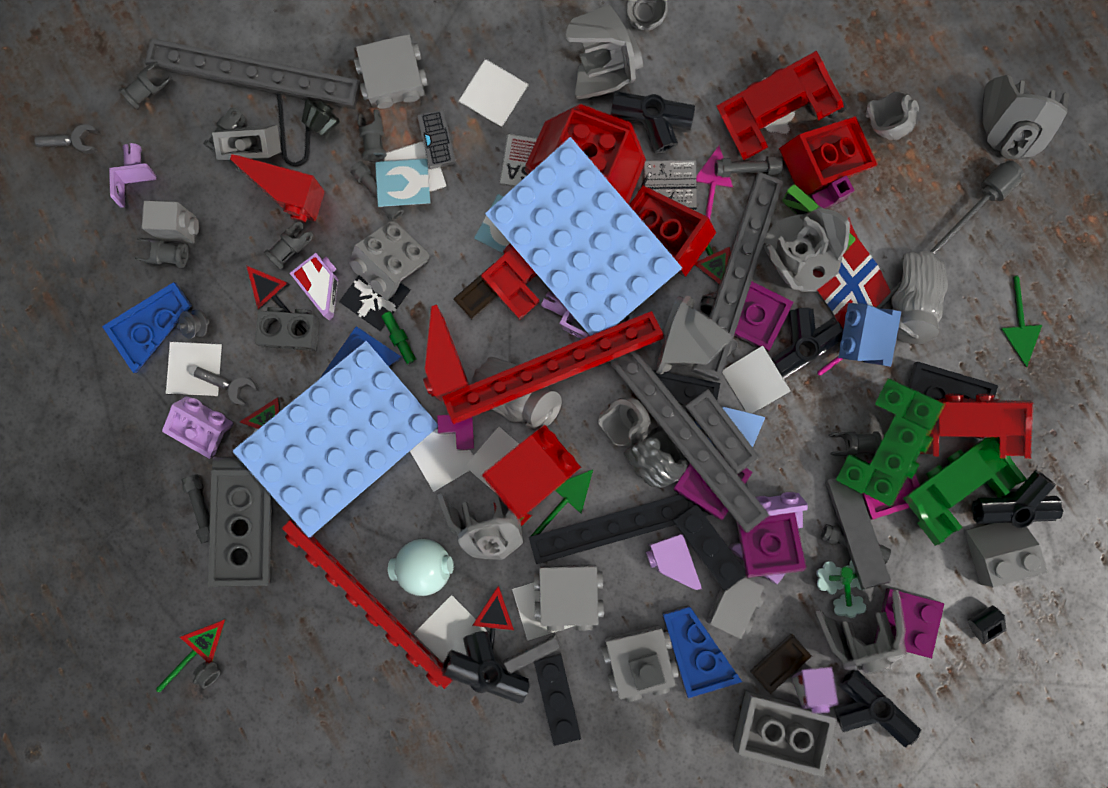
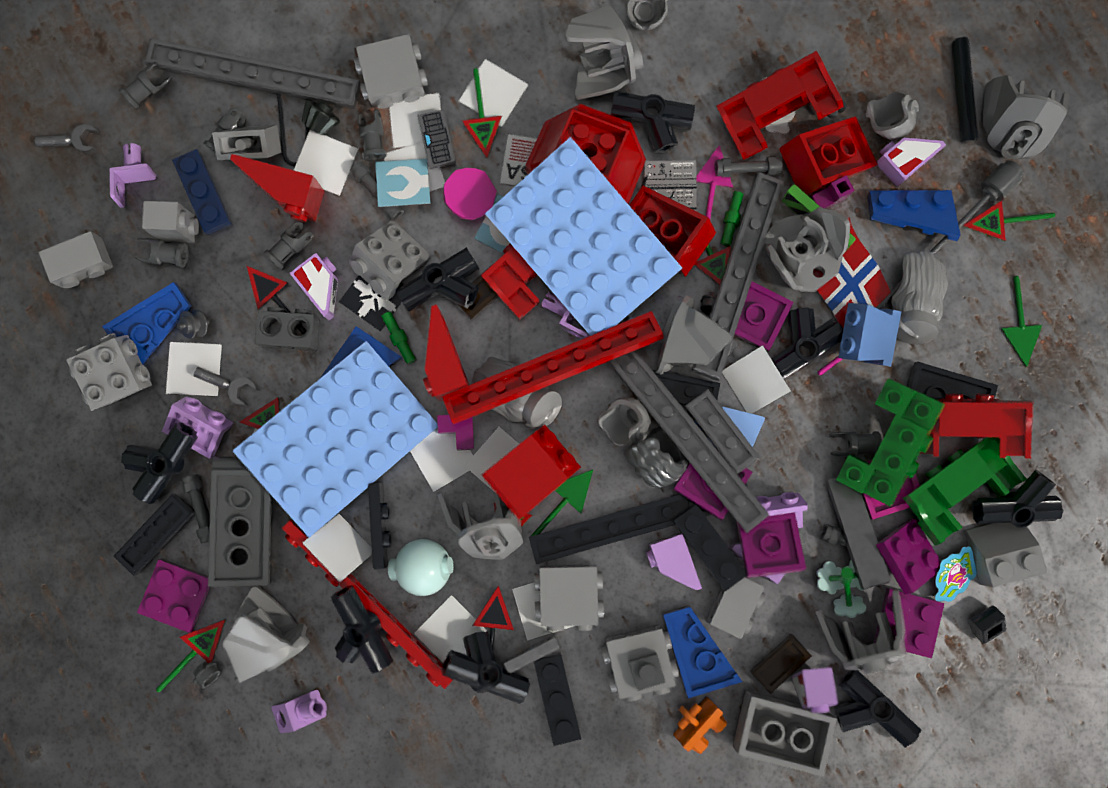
none -> light grey brick [39,231,113,288]
none -> light grey brick [66,333,152,411]
none -> black plate [113,494,195,576]
none -> black piece [121,422,198,504]
none -> magenta plate [137,559,210,633]
none -> dark blue plate [172,149,232,235]
none -> light grey piece [223,586,310,683]
none -> lavender bracket [271,690,327,733]
none -> white sticker [294,130,358,196]
none -> white sticker [303,514,372,582]
none -> black piece [331,585,393,673]
none -> black plate [368,483,391,569]
none -> white sticker [389,93,441,148]
none -> black piece [396,247,479,311]
none -> dark pink hat [443,168,497,220]
none -> piece [462,68,502,158]
none -> orange hips [673,697,727,754]
none -> green bar [720,191,744,247]
none -> blue wing [867,190,961,242]
none -> magenta plate [876,518,941,595]
none -> slope [877,138,946,187]
none -> sticker [935,546,977,602]
none -> black axle [952,37,978,143]
none -> piece [963,201,1055,241]

